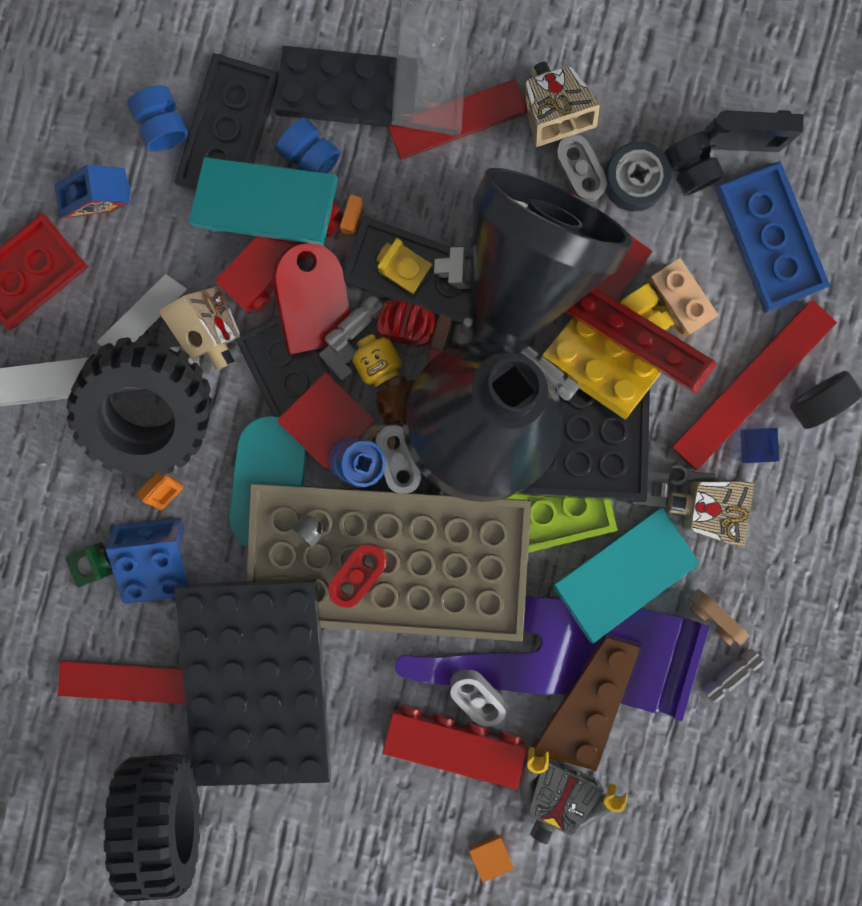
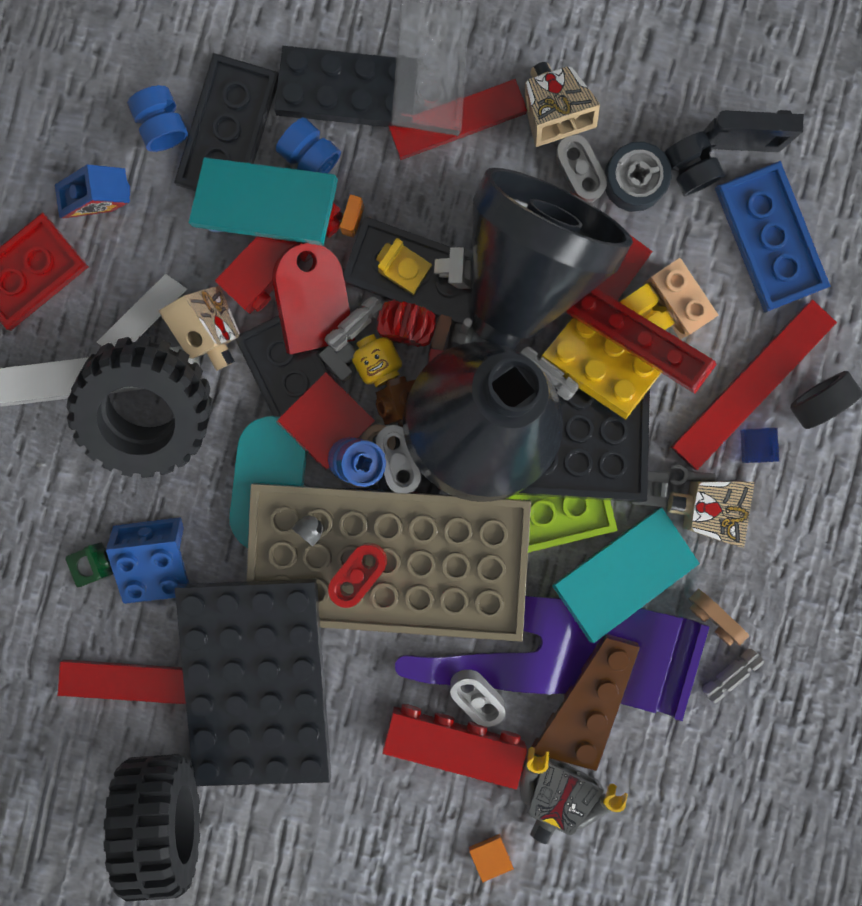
orange tile [136,472,185,511] -> none

